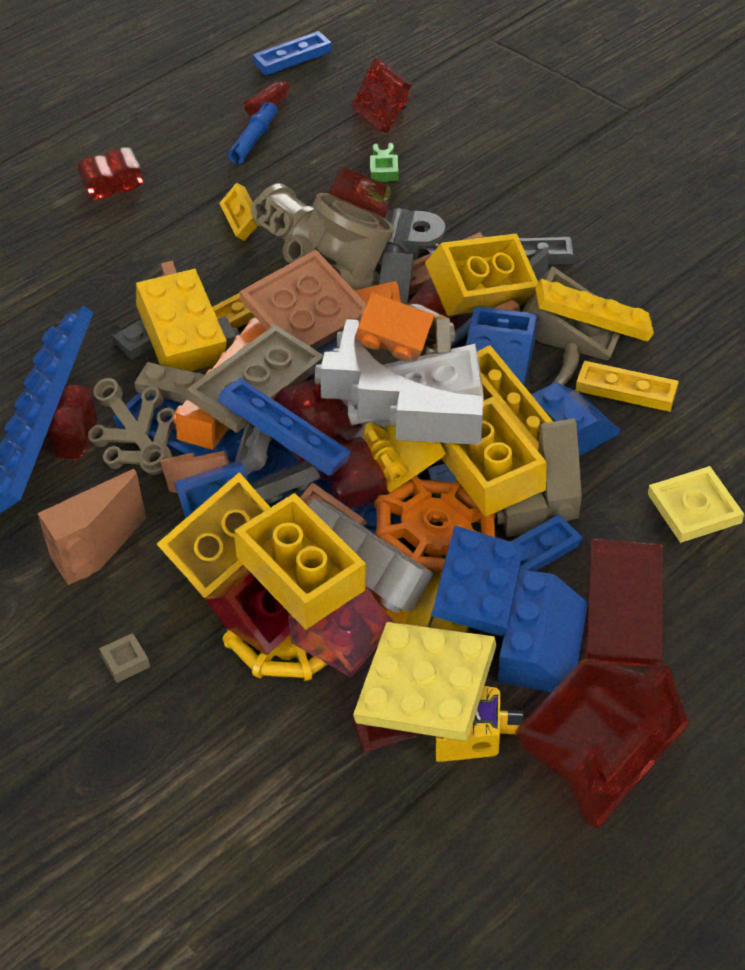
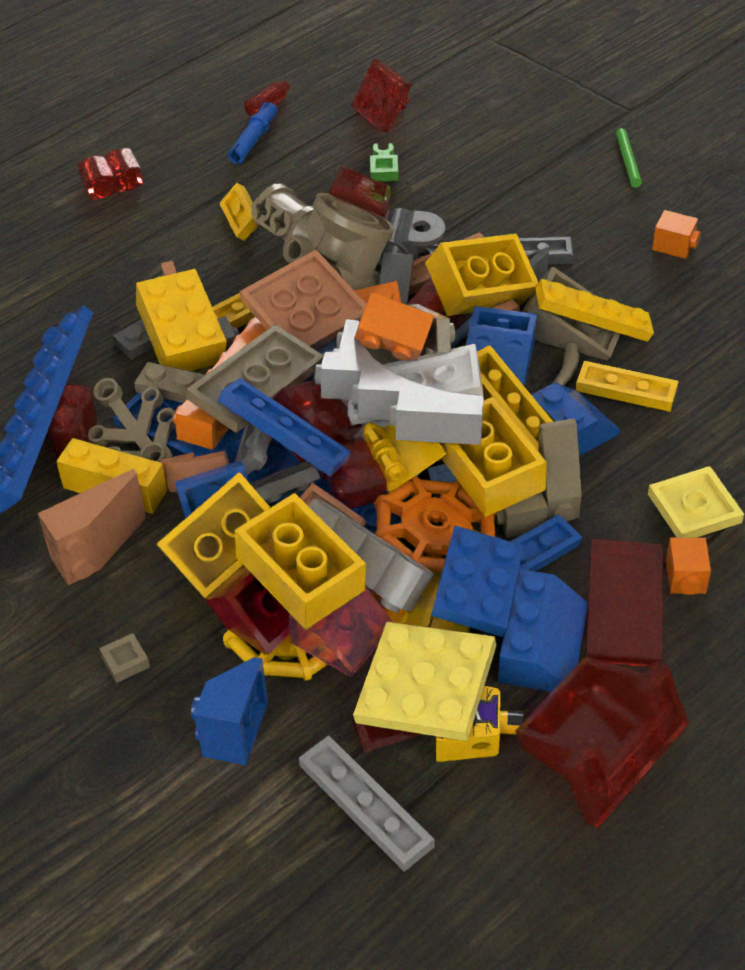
blue plate [252,31,332,75] -> none
none -> yellow brick [56,438,168,514]
none -> blue slope [191,657,268,766]
none -> light grey plate [299,735,435,872]
none -> bright green bar [616,128,642,187]
none -> orange brick [652,210,701,259]
none -> orange brick [666,538,711,595]

